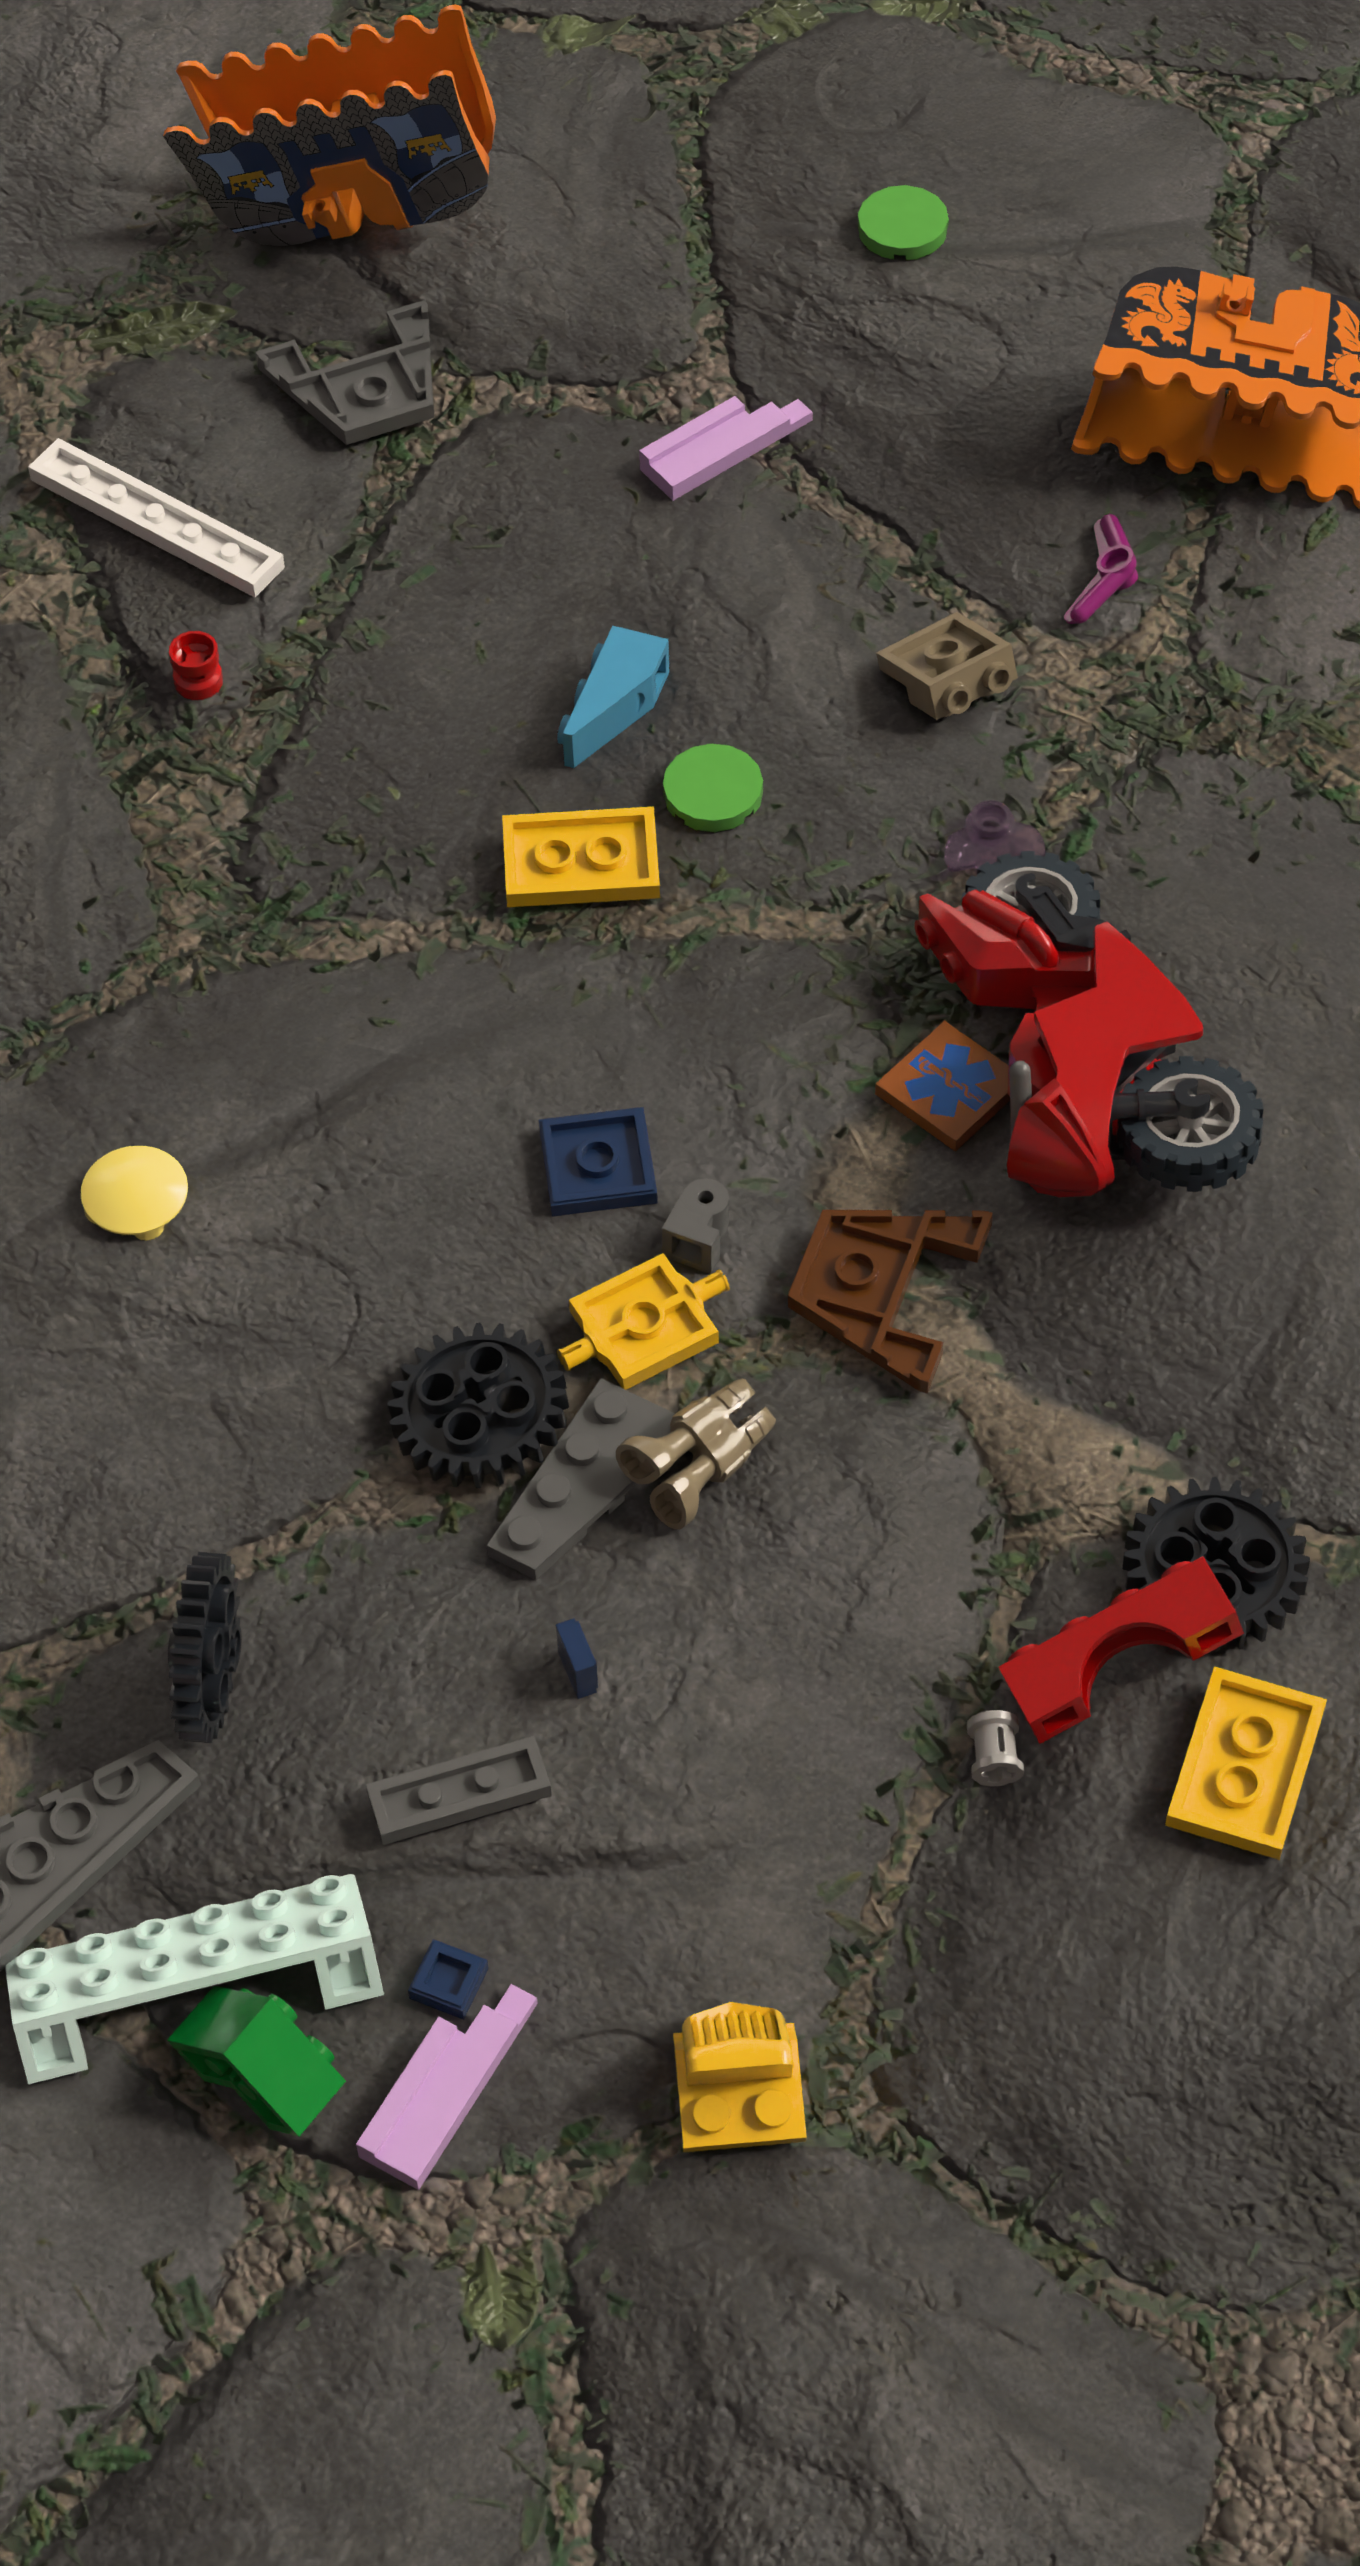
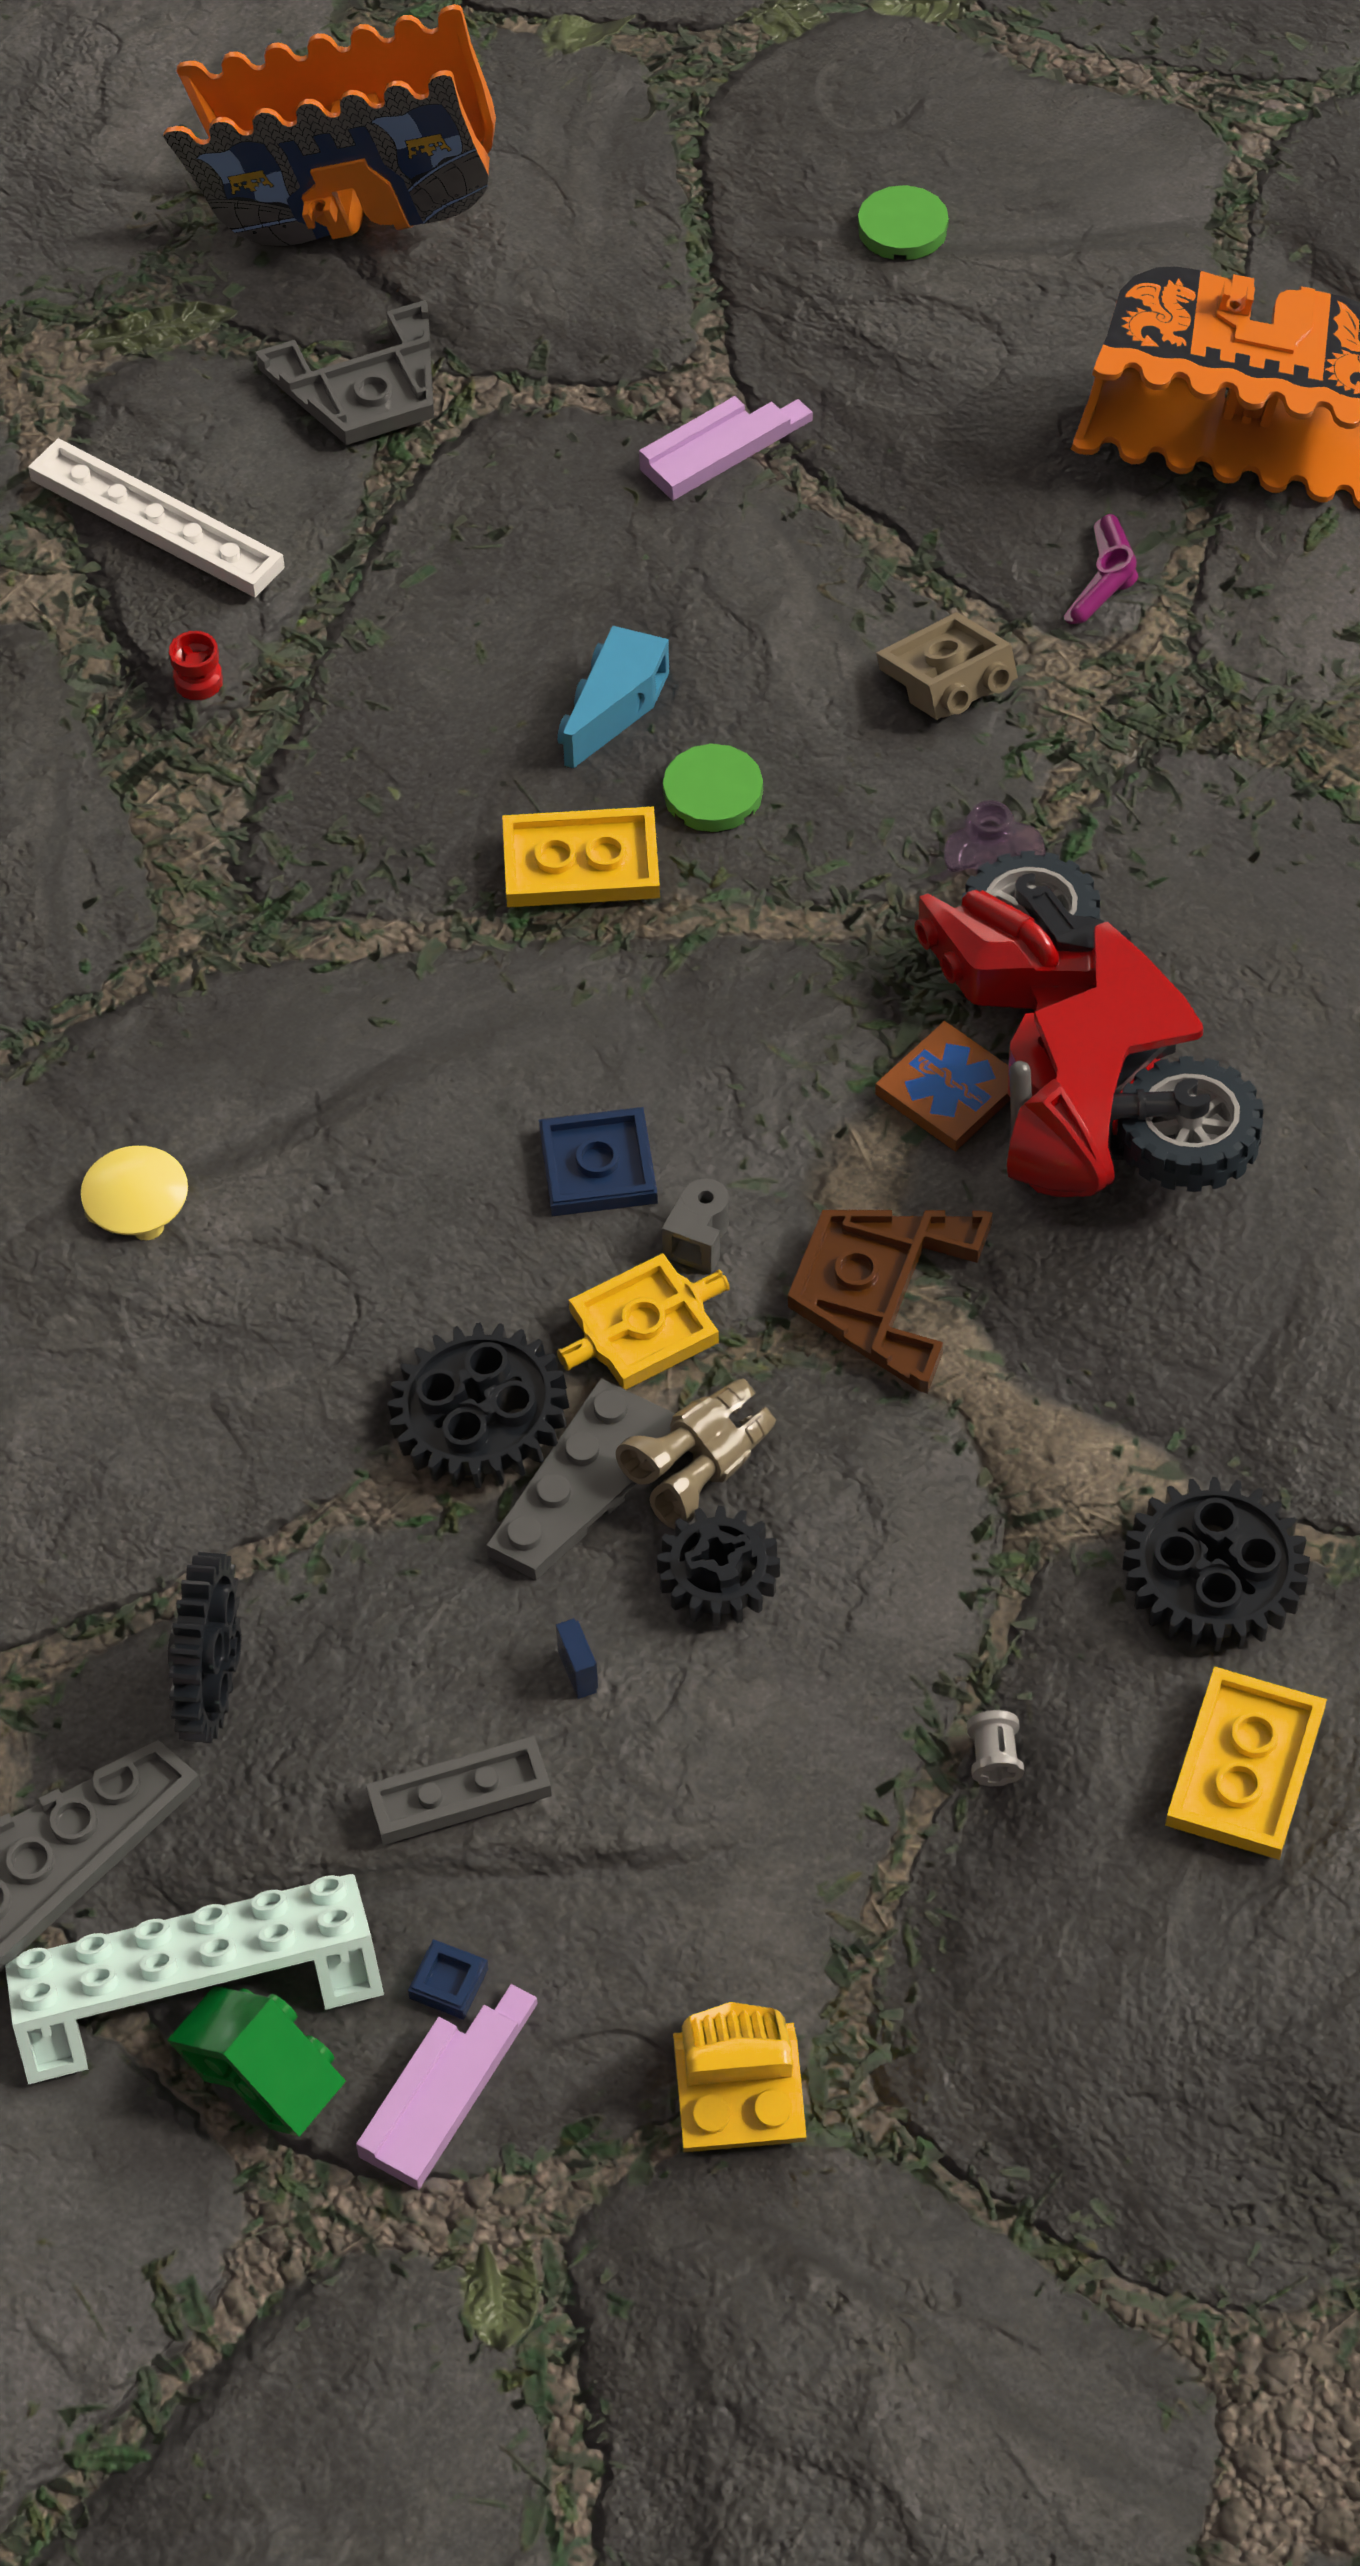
red arch [998,1556,1244,1744] -> none
none -> black gear [657,1505,780,1626]

